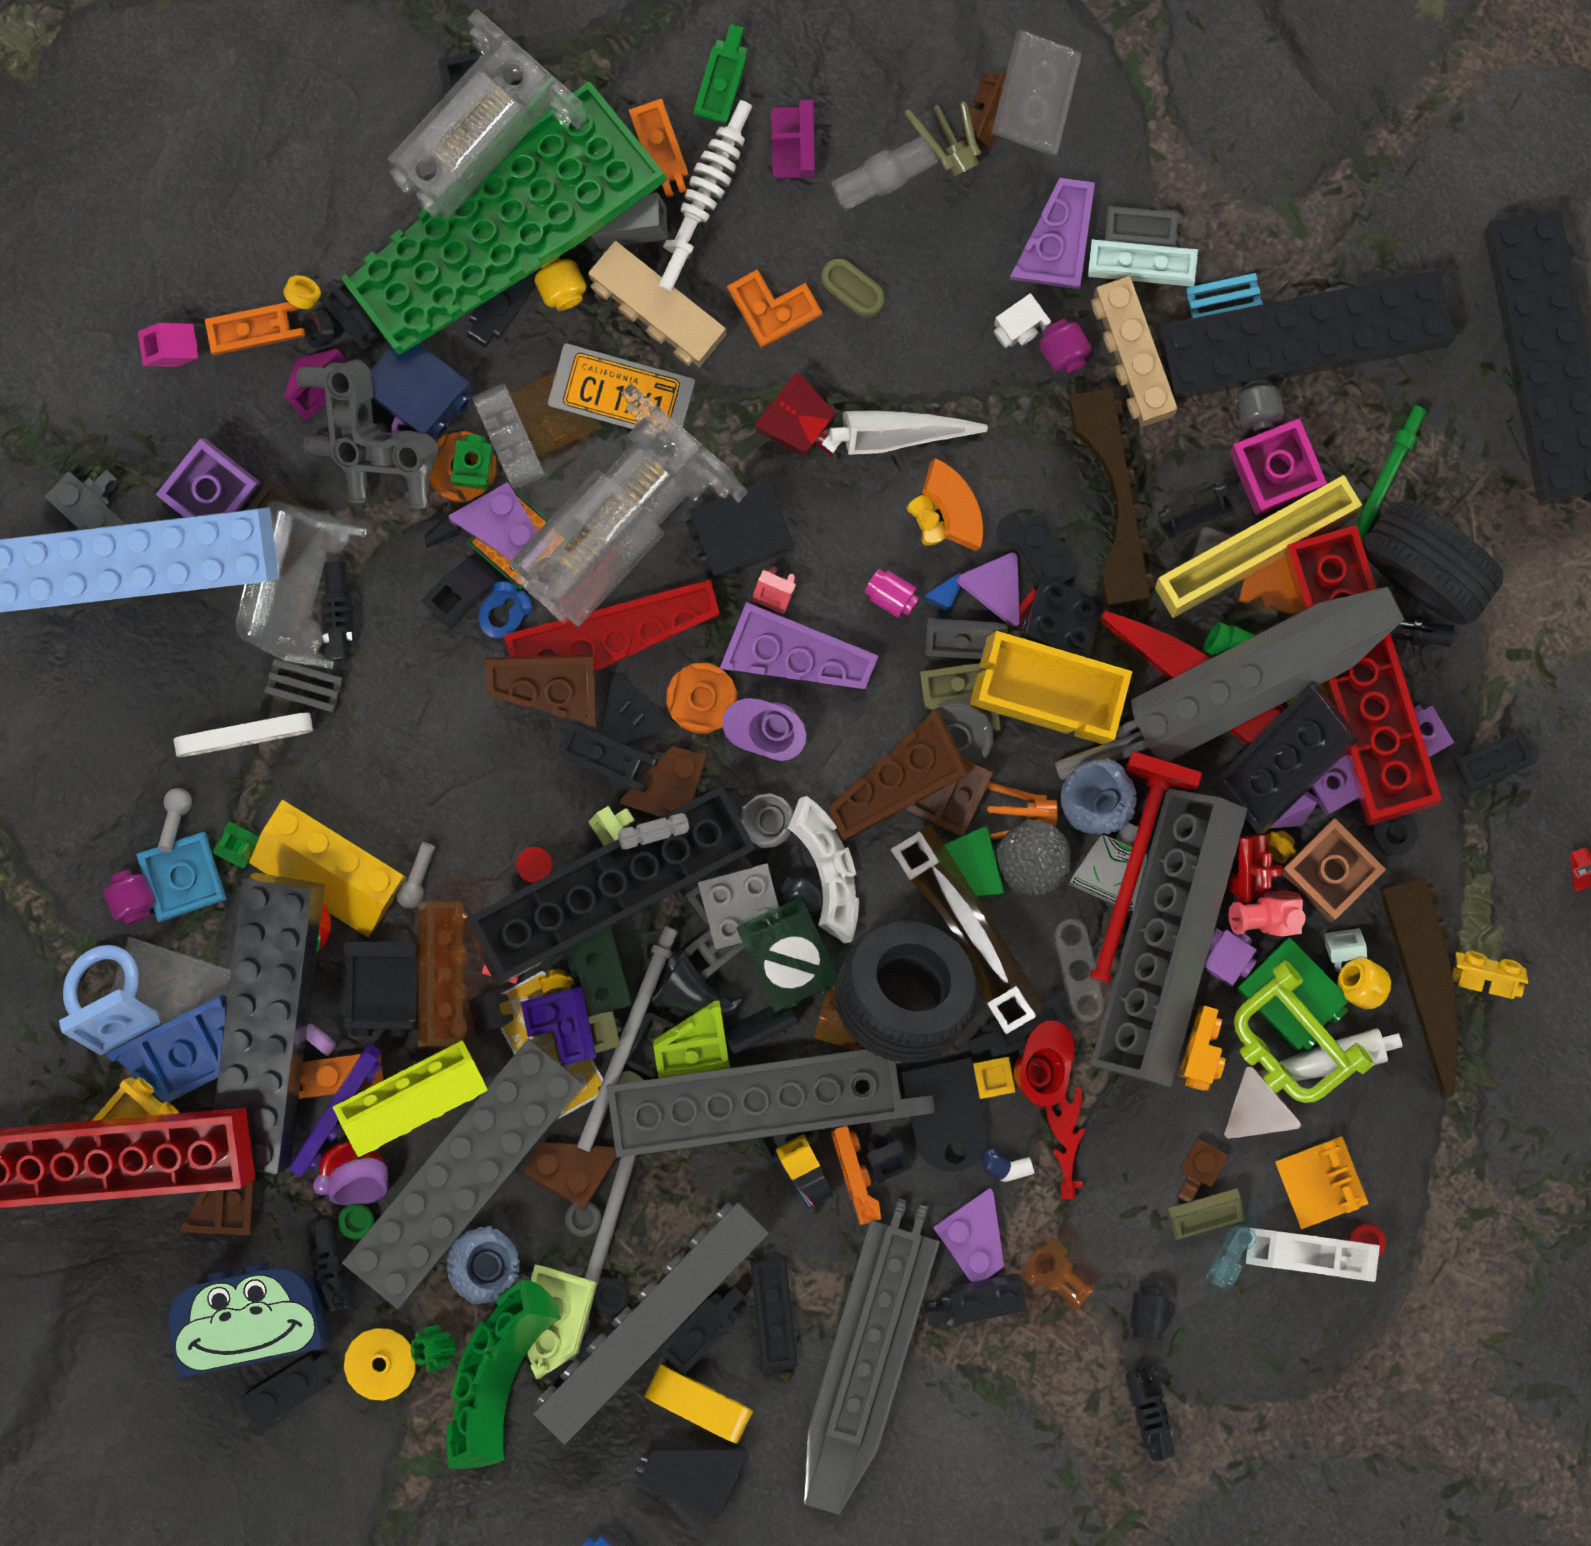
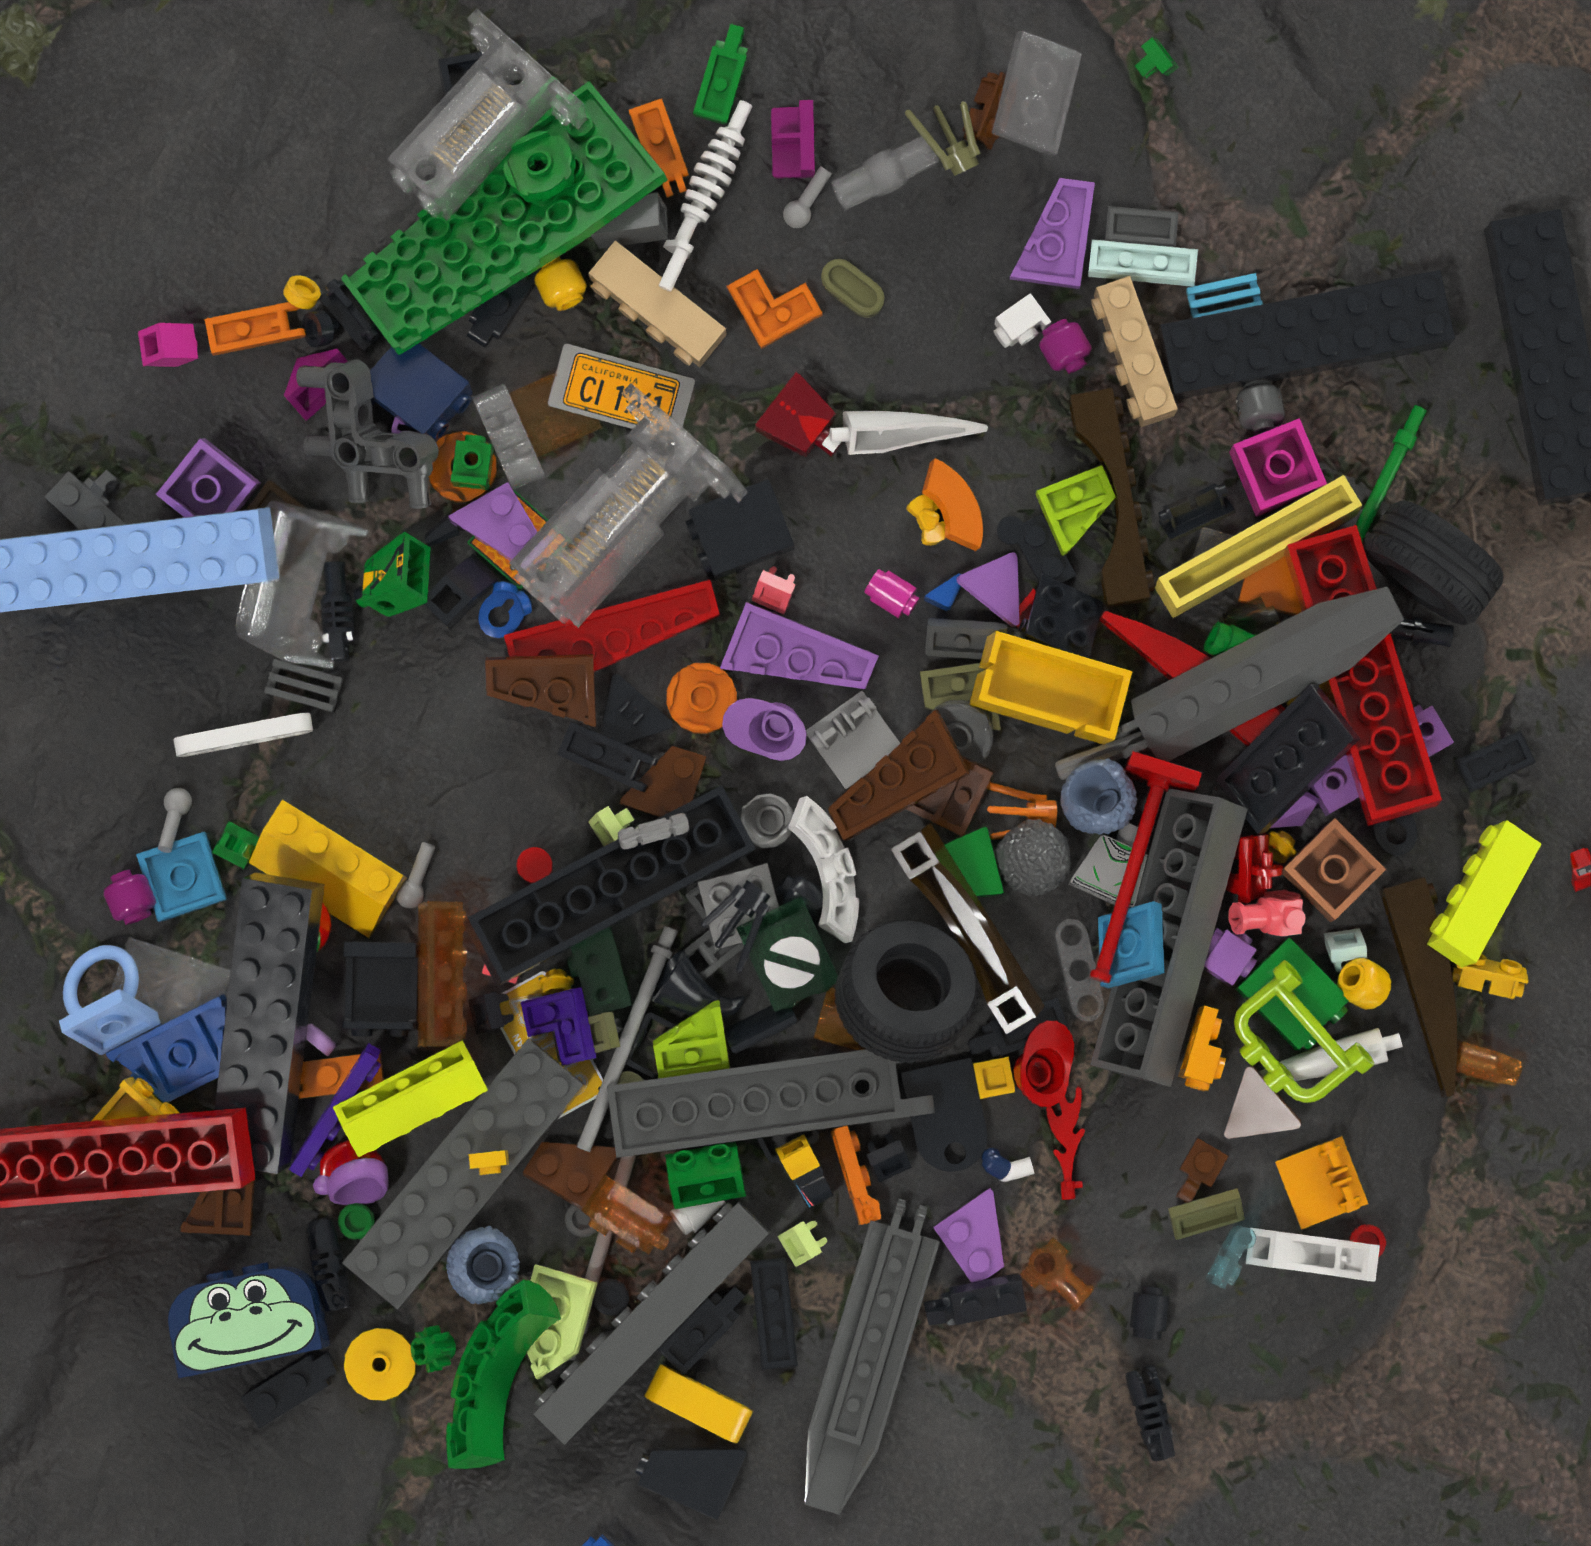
none -> green torso [354,532,431,617]
none -> yellow plate [469,1150,509,1175]
none -> green plate [503,131,576,203]
none -> clear orange brick [581,1174,672,1255]
none -> green brick [665,1141,746,1209]
none -> white cone [670,1201,726,1235]
none -> black plant [701,880,770,973]
none -> yellowish green tile [777,1221,827,1267]
none -> light grey bar [783,166,832,228]
none -> light grey hinge [806,691,900,789]
none -> lime wing [1035,465,1116,556]
none -> dark azure tile [1098,901,1165,988]
none -> green tile [1135,37,1179,78]
none -> neon yellow brick [1427,820,1541,968]
none -> clear orange hinge [1456,1041,1522,1086]

